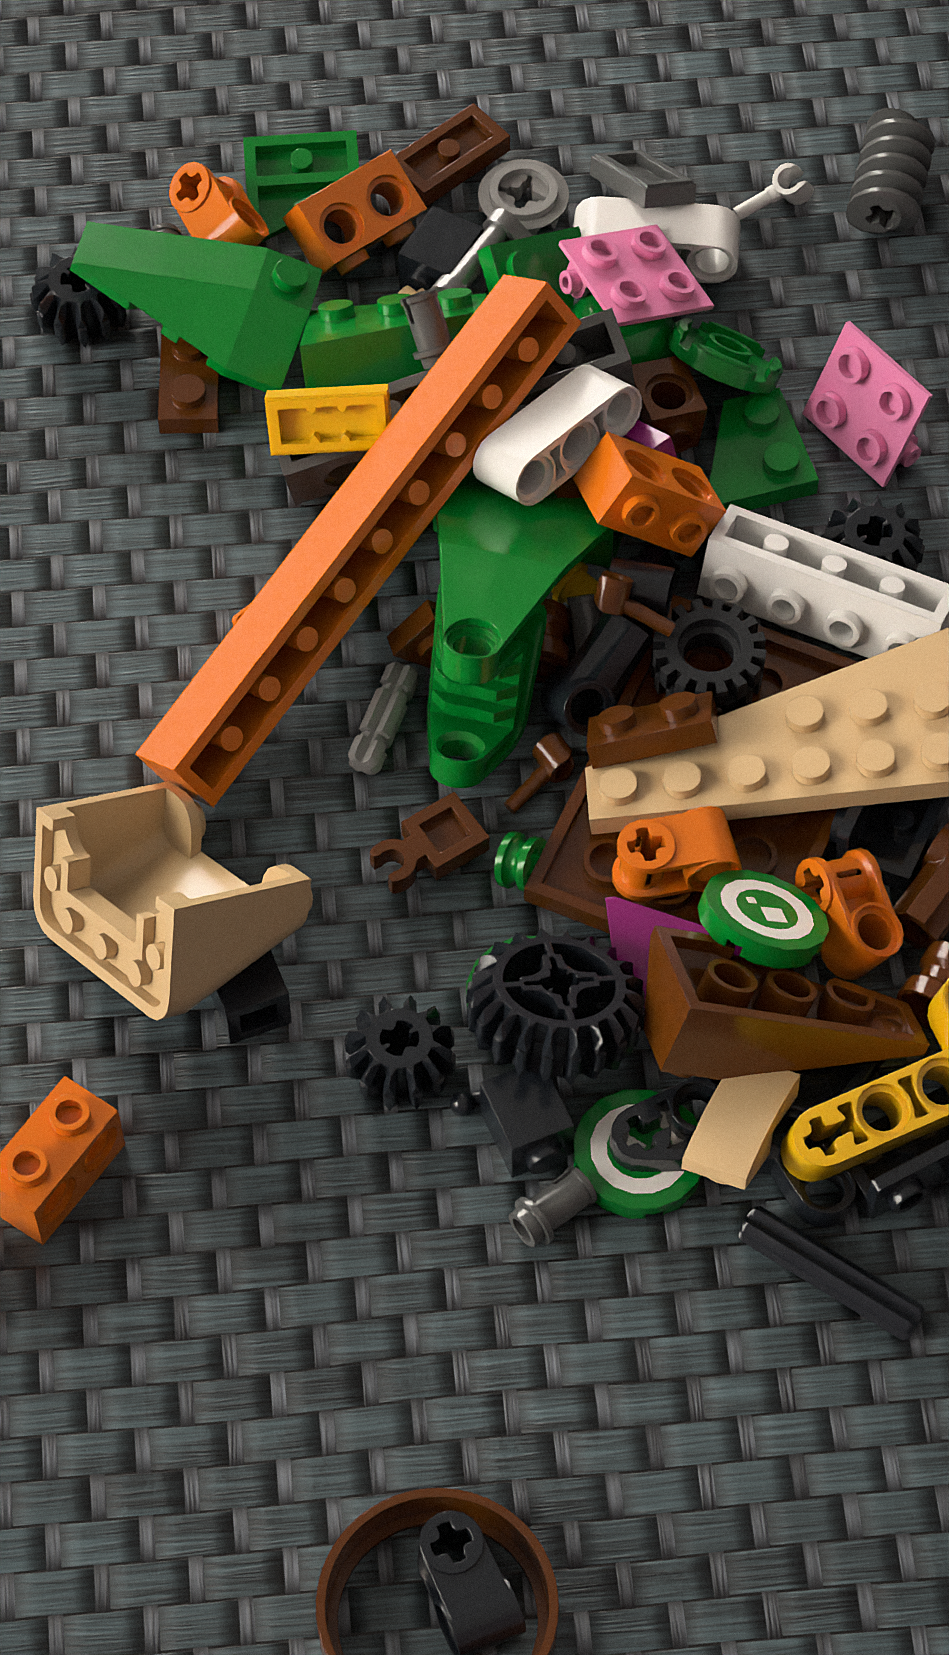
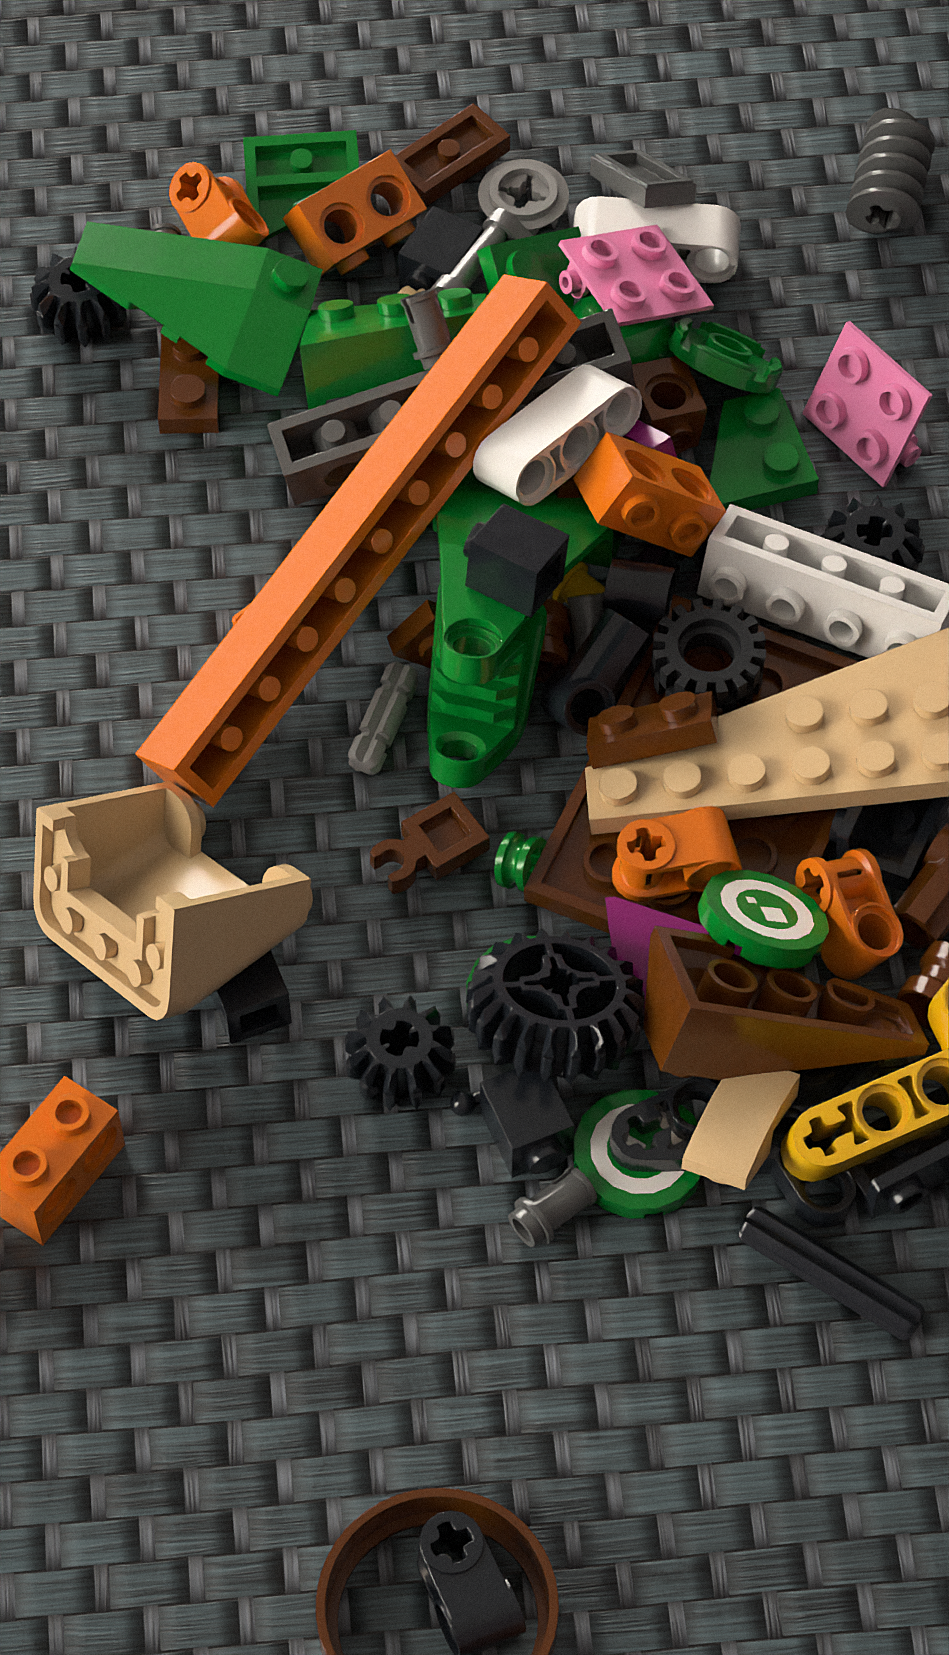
yellow plate [264,384,392,456] -> none
reddish brown hand [504,733,574,814] -> none
reddish brown hand [594,570,676,637] -> none
white hand [733,163,814,220] -> none
none -> black brick [463,503,570,618]

